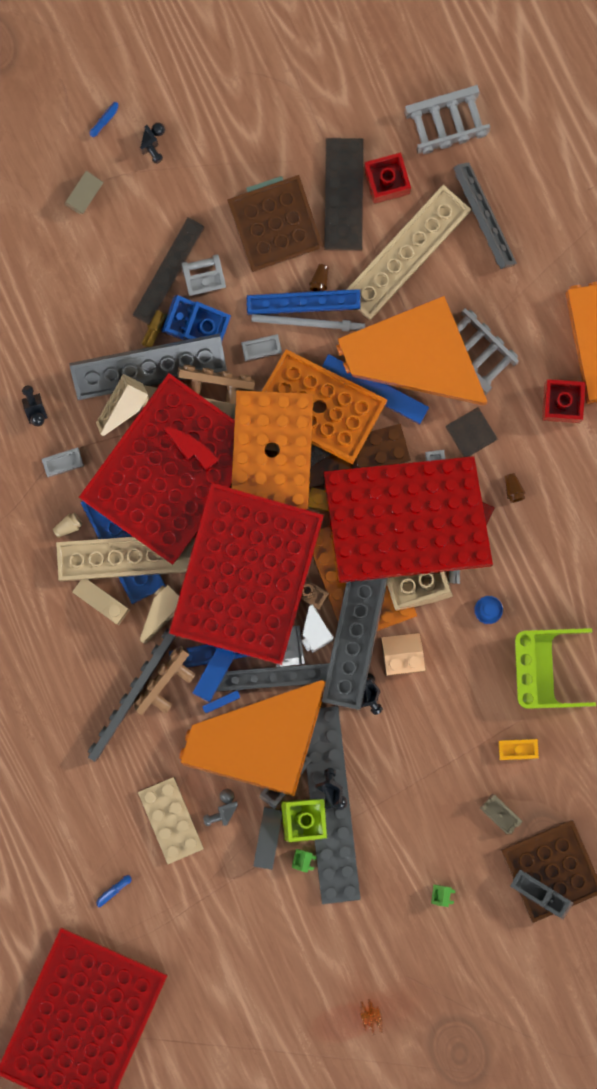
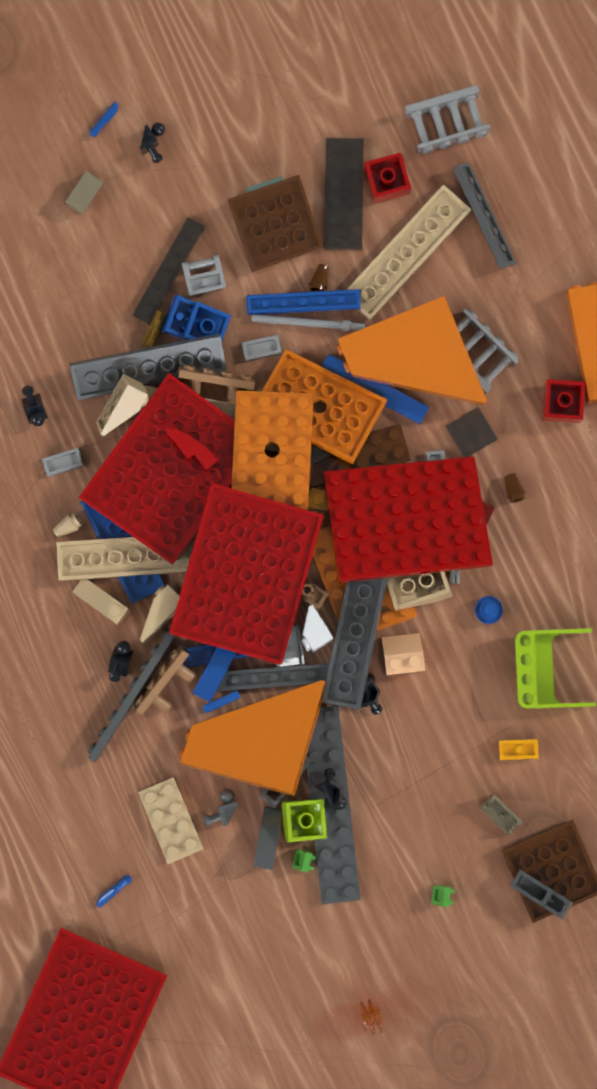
none -> black piece [108,641,134,682]

